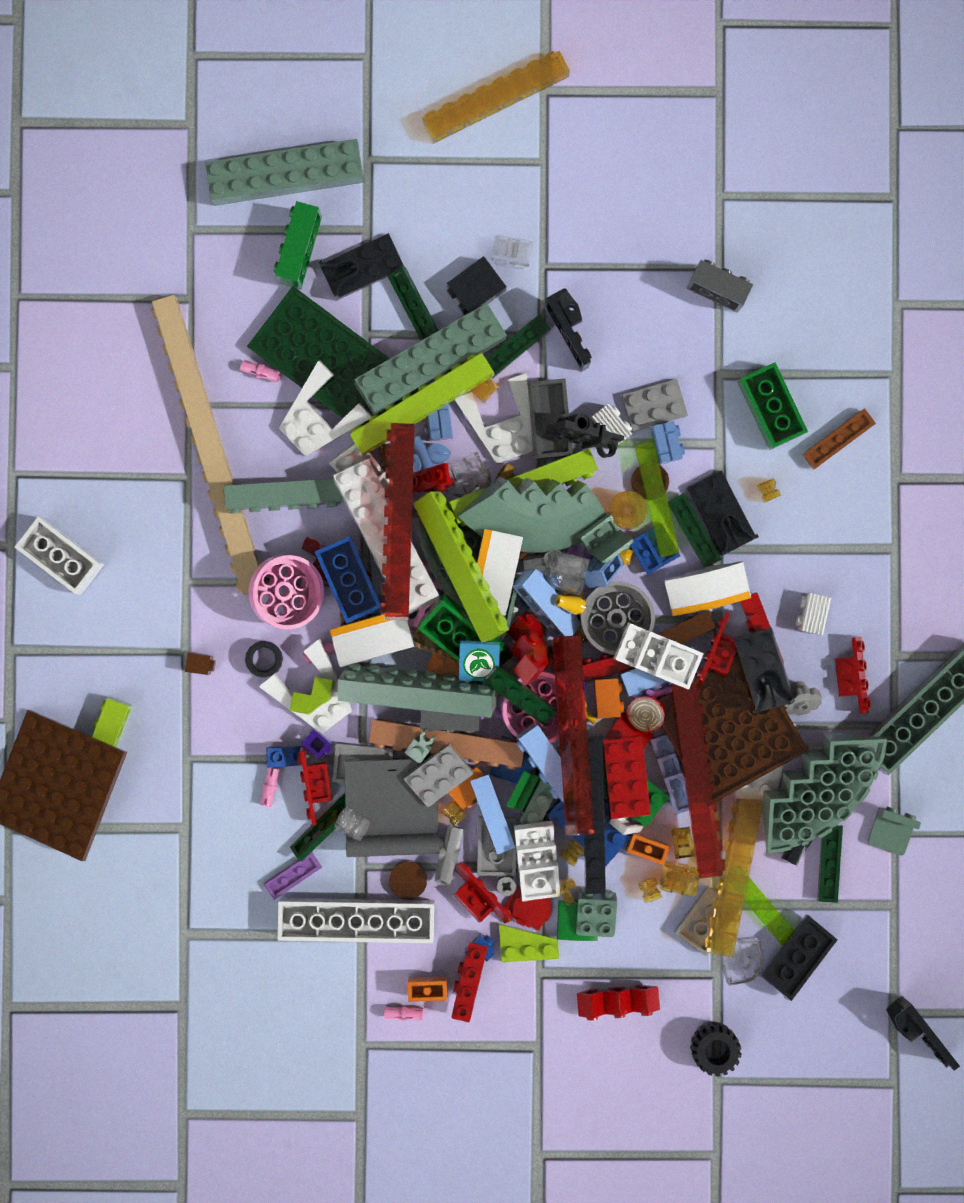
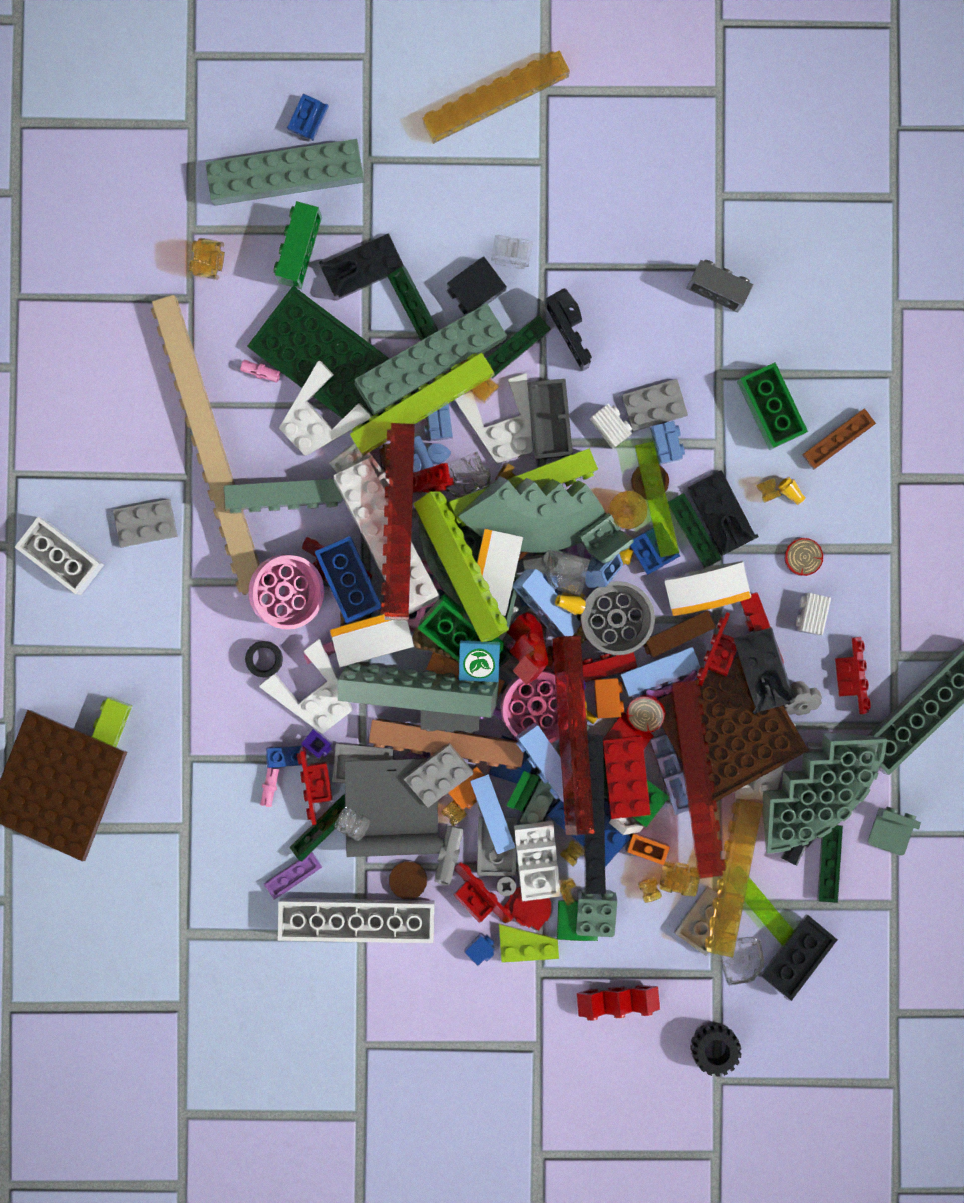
reddish brown brick [185,653,216,675] -> none
lime tile [289,677,335,715] -> none
bright pink pin [384,1005,423,1021] -> none
sand green plate [405,729,436,764] -> none
orange brick [407,976,448,1002] -> none
red bracket [451,942,487,1023] -> none
dark green plate [484,665,557,726] -> none
black plate [546,413,624,458] -> none
white slope [613,623,704,689] -> none
clear yellow brick [671,826,695,859] -> none
black plate [886,996,960,1071] -> none
none -> light grey plate [113,499,178,548]
none -> clear yellow brick [189,238,225,280]
none -> blue plate [287,93,329,141]
none -> yellow cone [778,477,806,505]
none -> dark tan tile [784,538,823,576]

